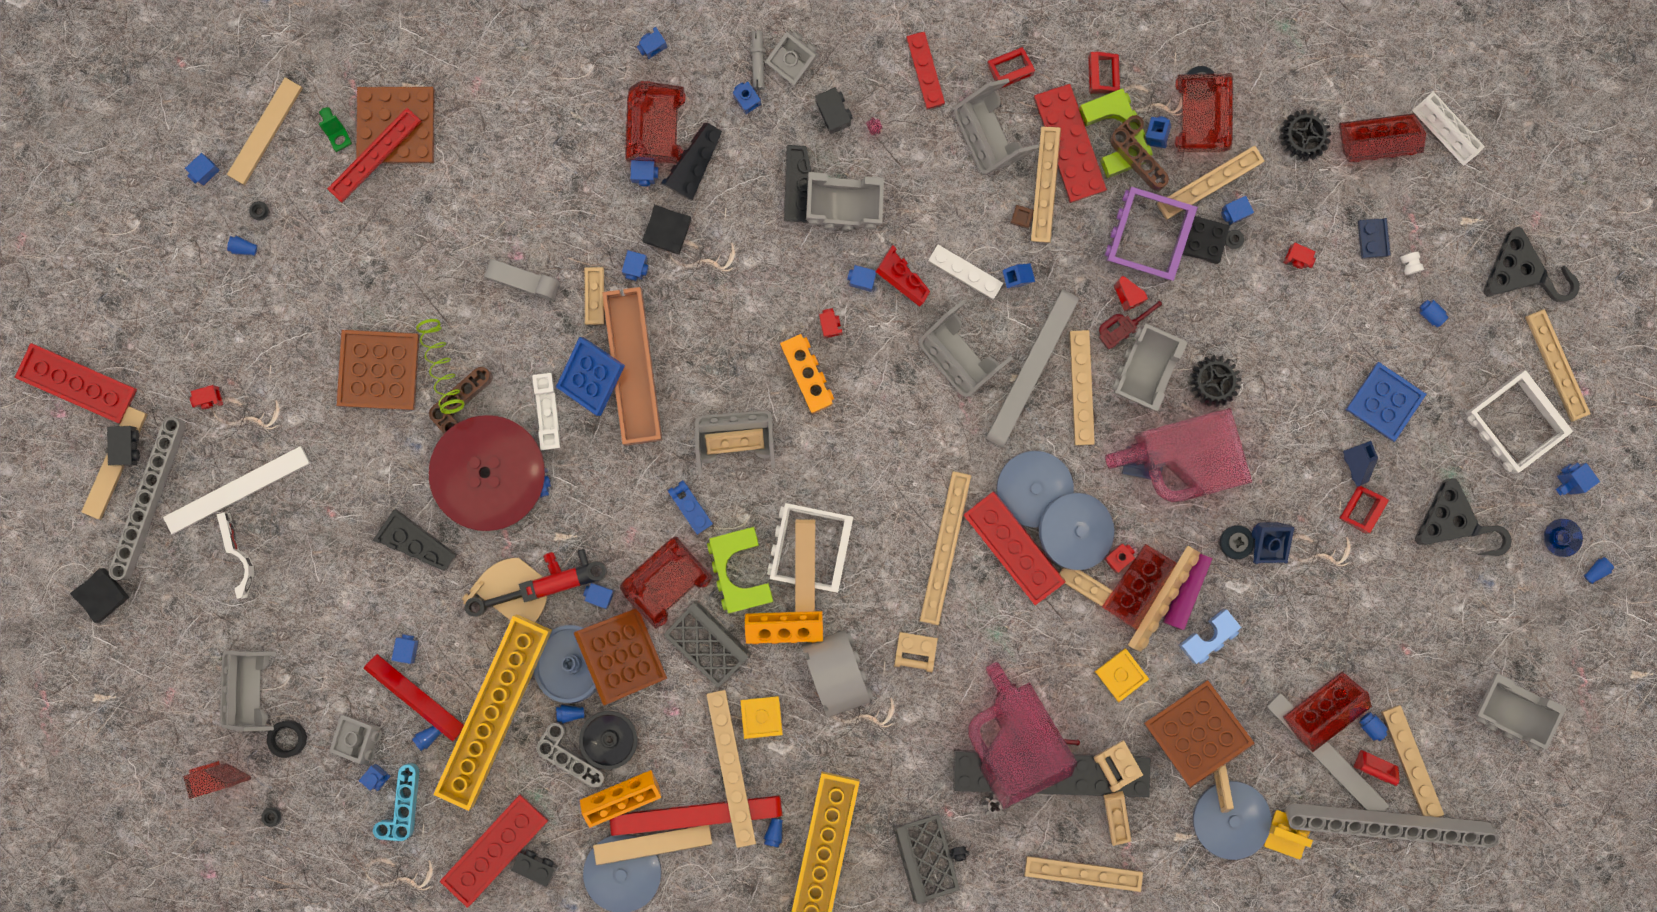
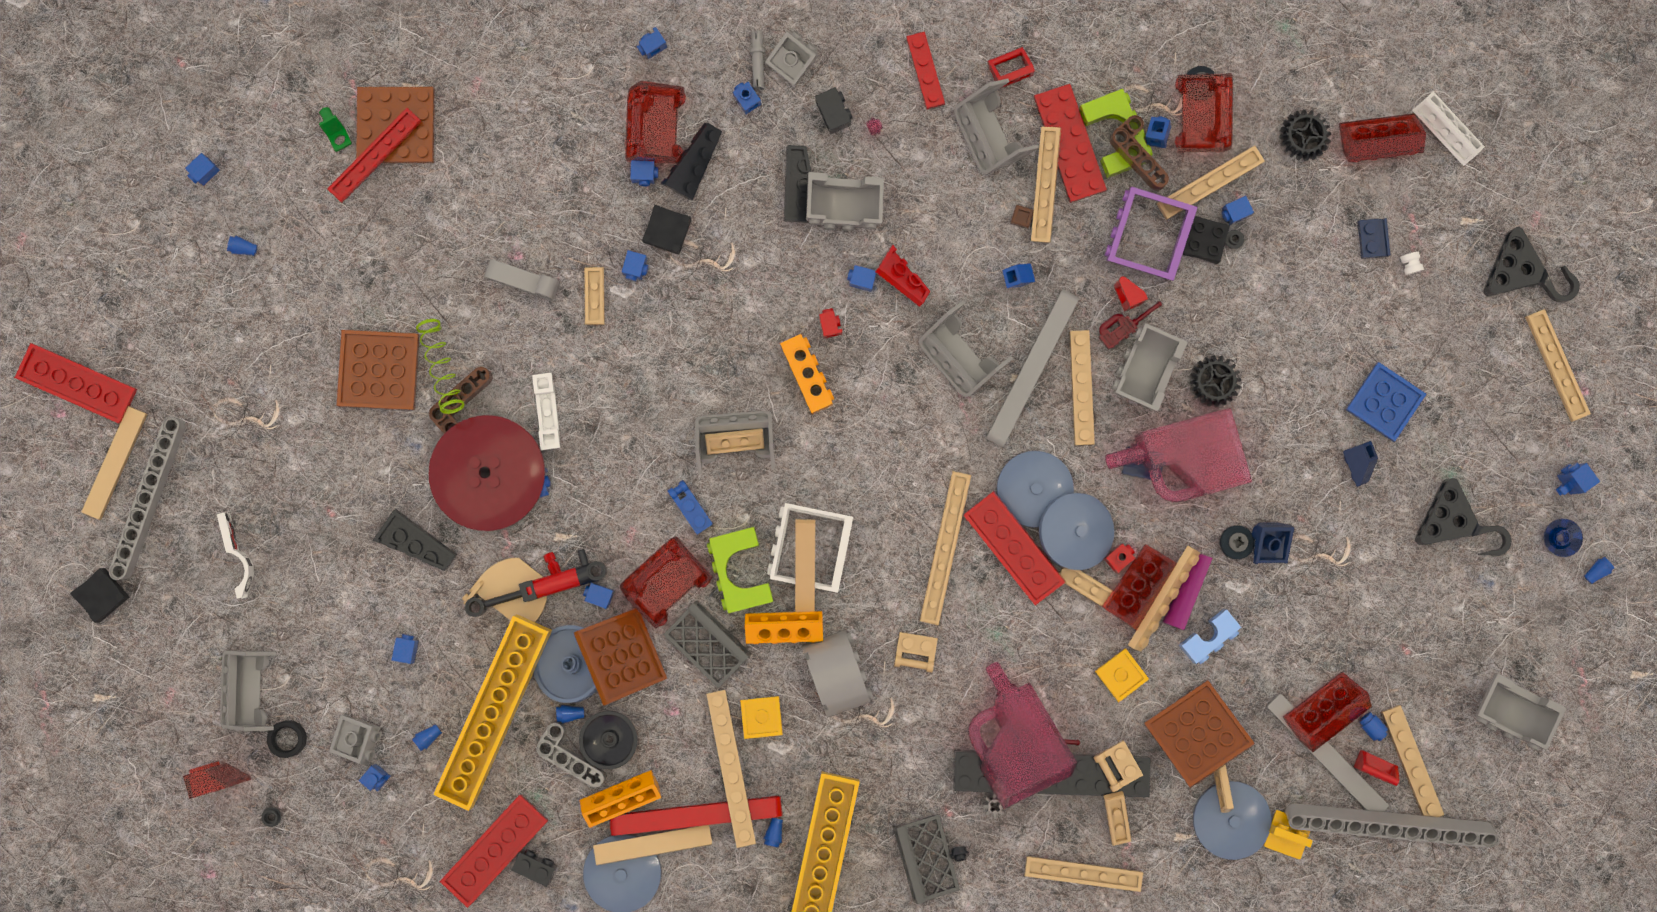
black brick [107,426,140,466] -> none
white tile [163,446,311,534] -> none
red brick [190,385,223,409] -> none
tan tile [227,78,303,185] -> none
black plate [249,201,269,221] -> none
red tile [363,654,464,742] -> none
medium azure beam [373,763,420,841] -> none
blue plate [556,337,625,416] -> none
nougat piece [602,287,663,446] -> none
white plate [928,245,1003,300] -> none
red tile [1088,52,1120,94] -> none
red brick [1283,243,1316,269] -> none
red tile [1339,486,1389,534] -> none
blue brick [1419,299,1448,328] -> none
white window [1465,370,1573,474] -> none

